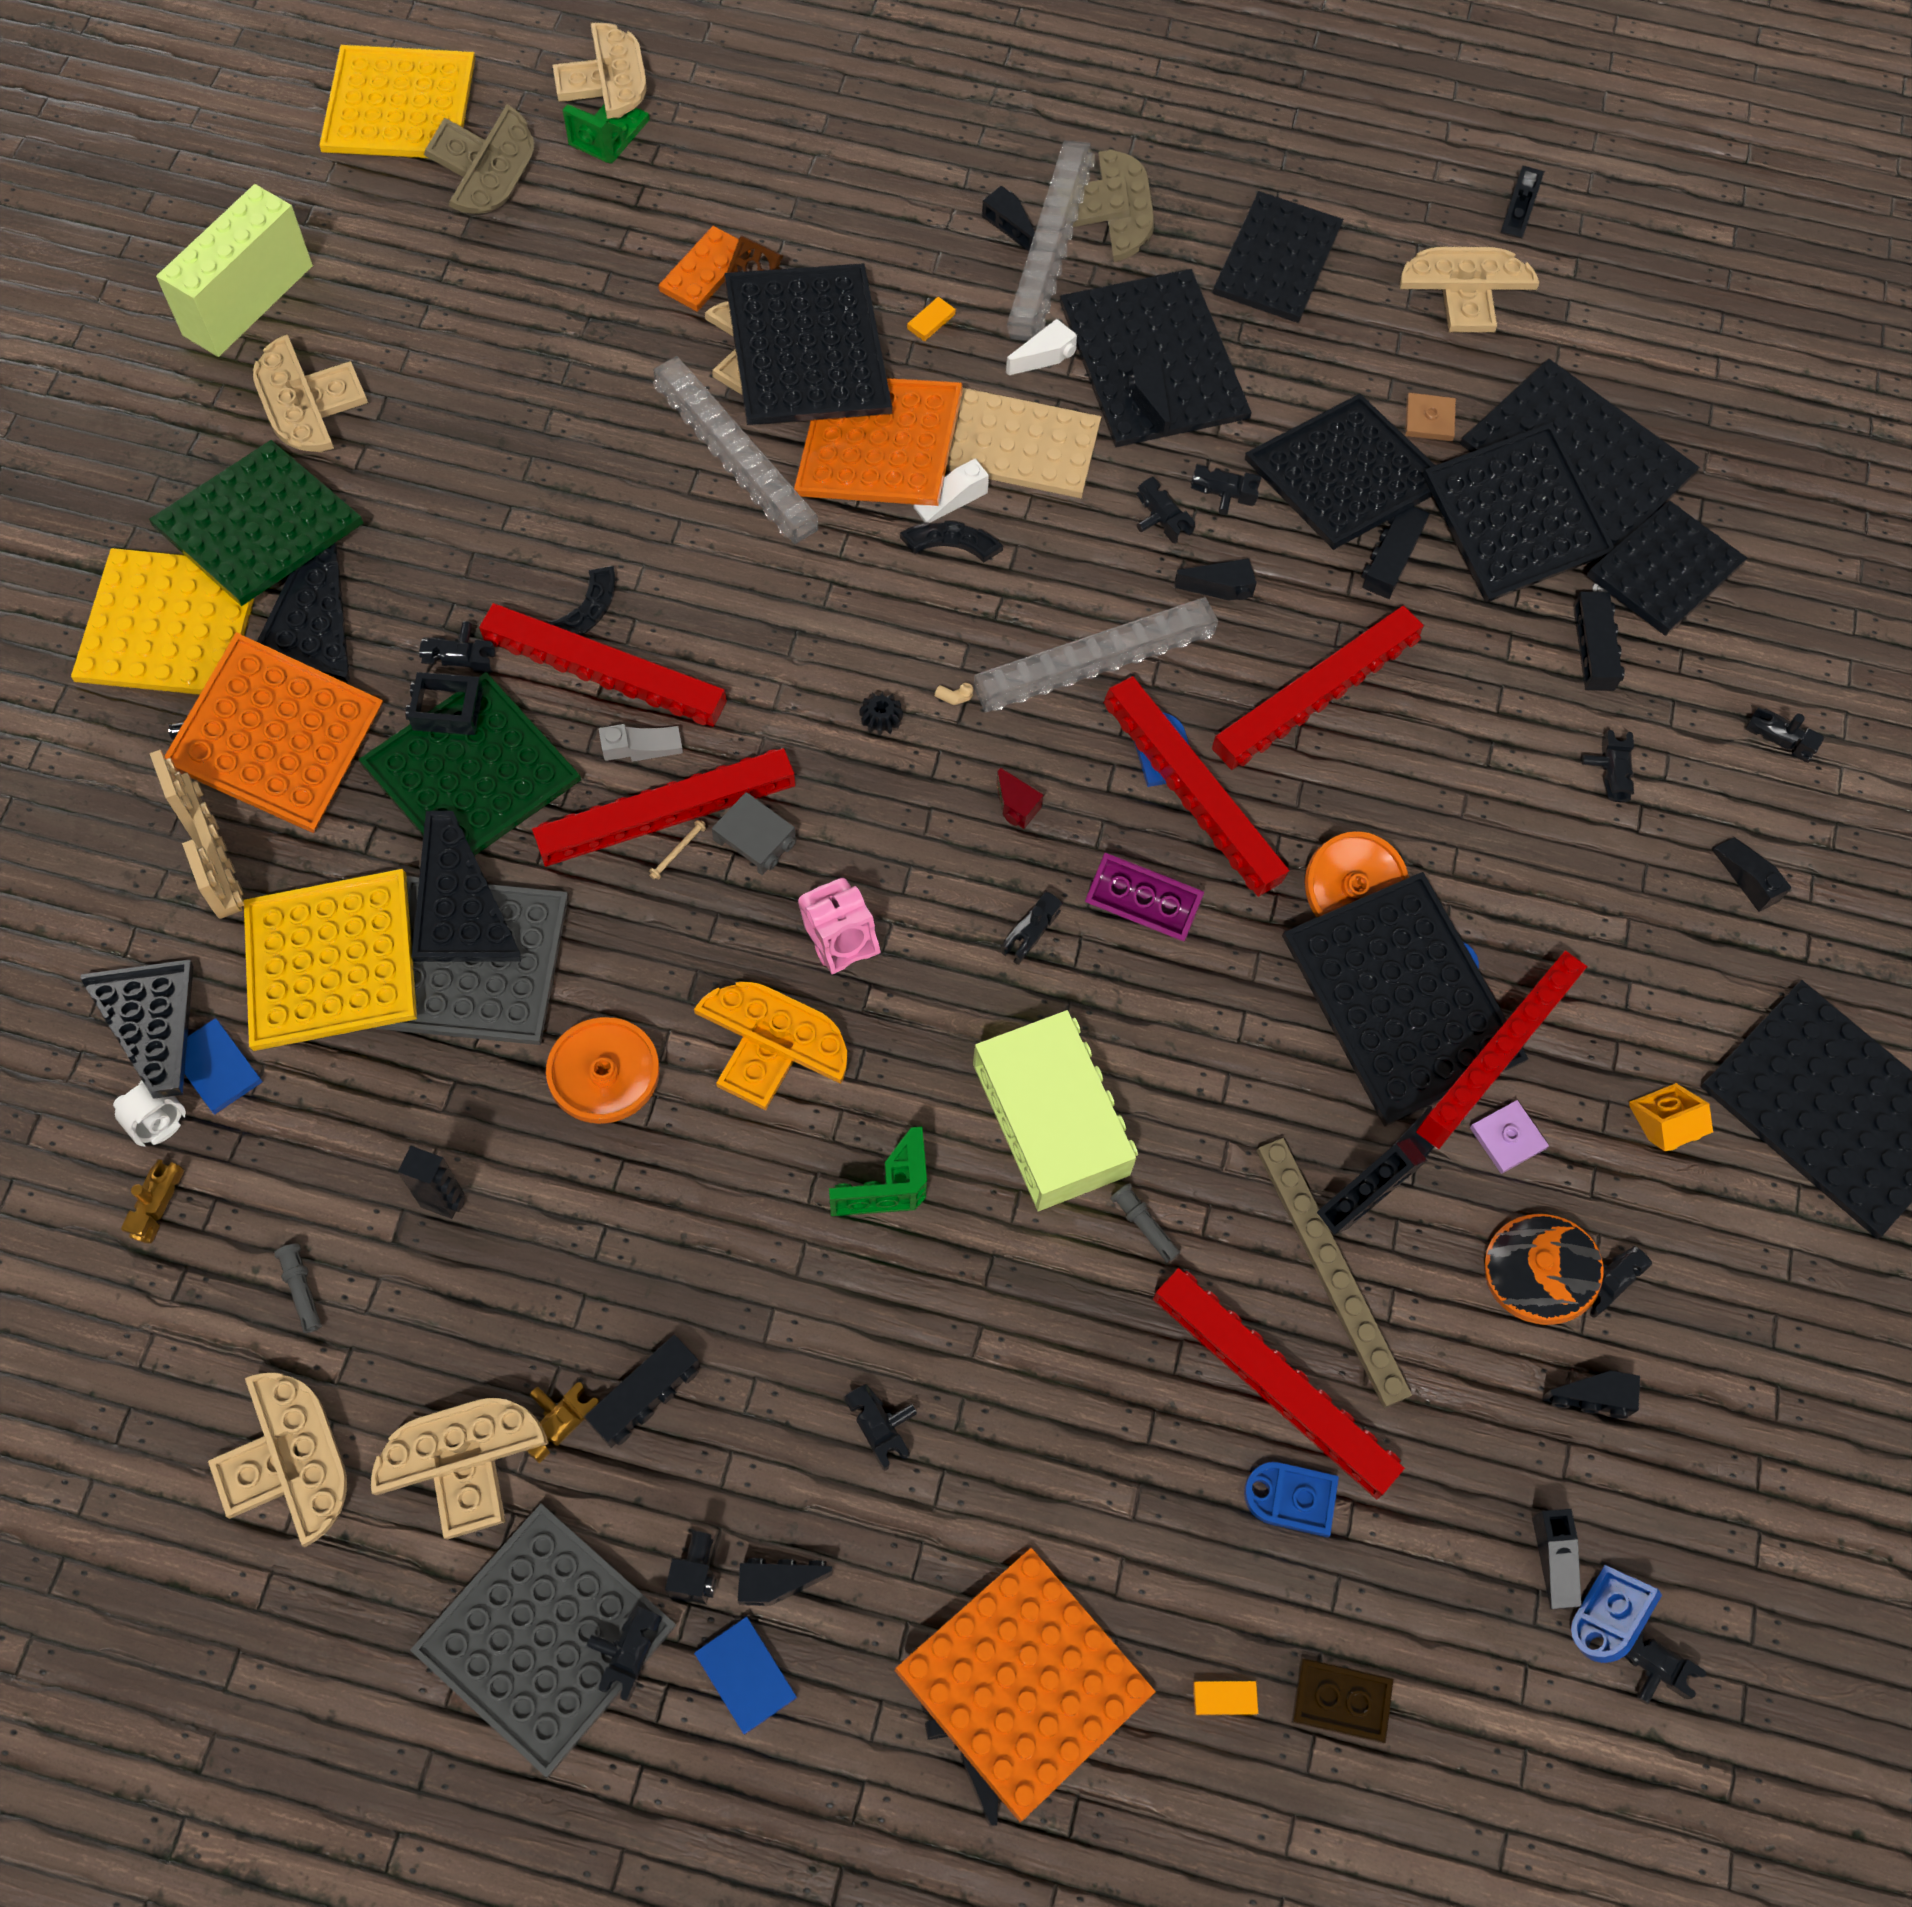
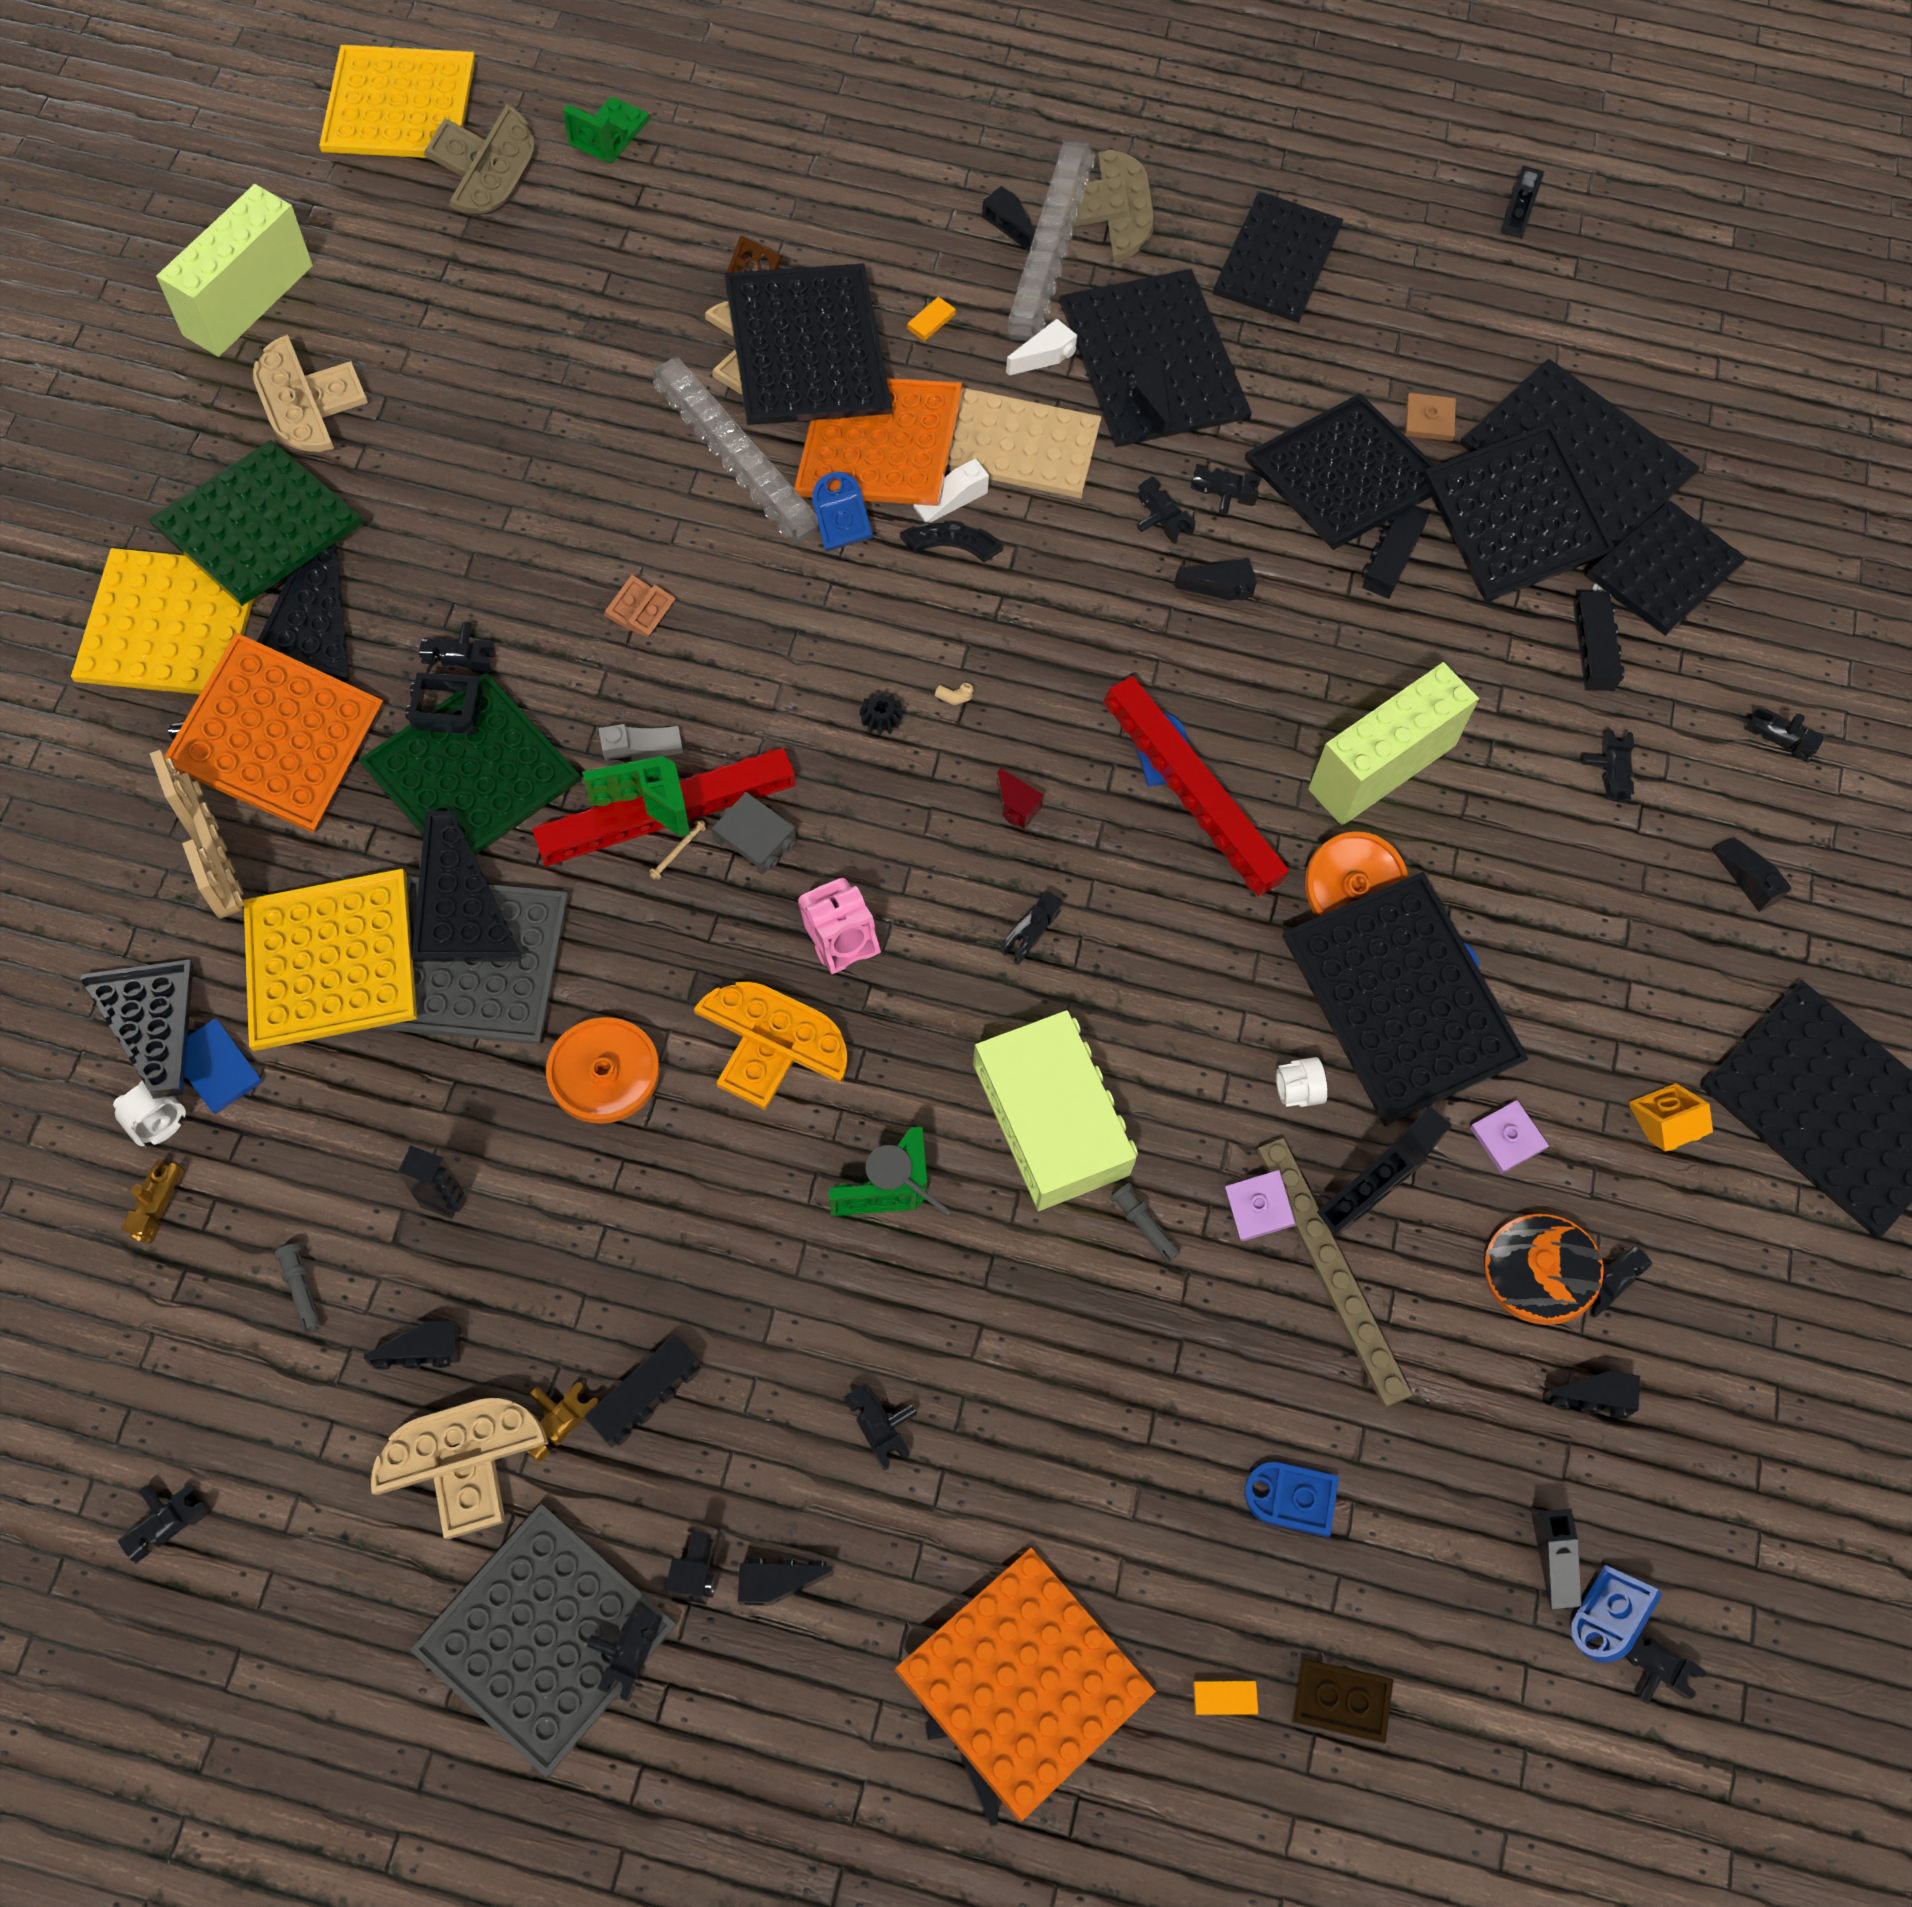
tan plate [208,1373,347,1547] -> none
red brick [479,603,727,727] -> none
black tile [548,566,615,636] -> none
tan plate [553,23,647,119] -> none
orange plate [659,226,751,312] -> none
blue tile [694,1617,797,1735] -> none
clear brick [974,597,1218,713] -> none
magenta brick [1085,852,1204,942] -> none
red brick [1153,1268,1405,1500] -> none
red brick [1212,605,1424,770] -> none
tan plate [1400,247,1539,332] -> none
red brick [1416,950,1588,1150] -> none
none -> black piece [118,1485,210,1564]
none -> black slope [364,1321,461,1370]
none -> green bracket [582,756,690,837]
none -> nougat slope [604,575,676,637]
none -> blue tile [812,472,874,552]
none -> dark grey piece [866,1145,950,1215]
none -> lavender plate [1225,1170,1296,1242]
none -> white piece [1276,1057,1327,1107]
none -> yellowish green brick [1308,662,1479,826]

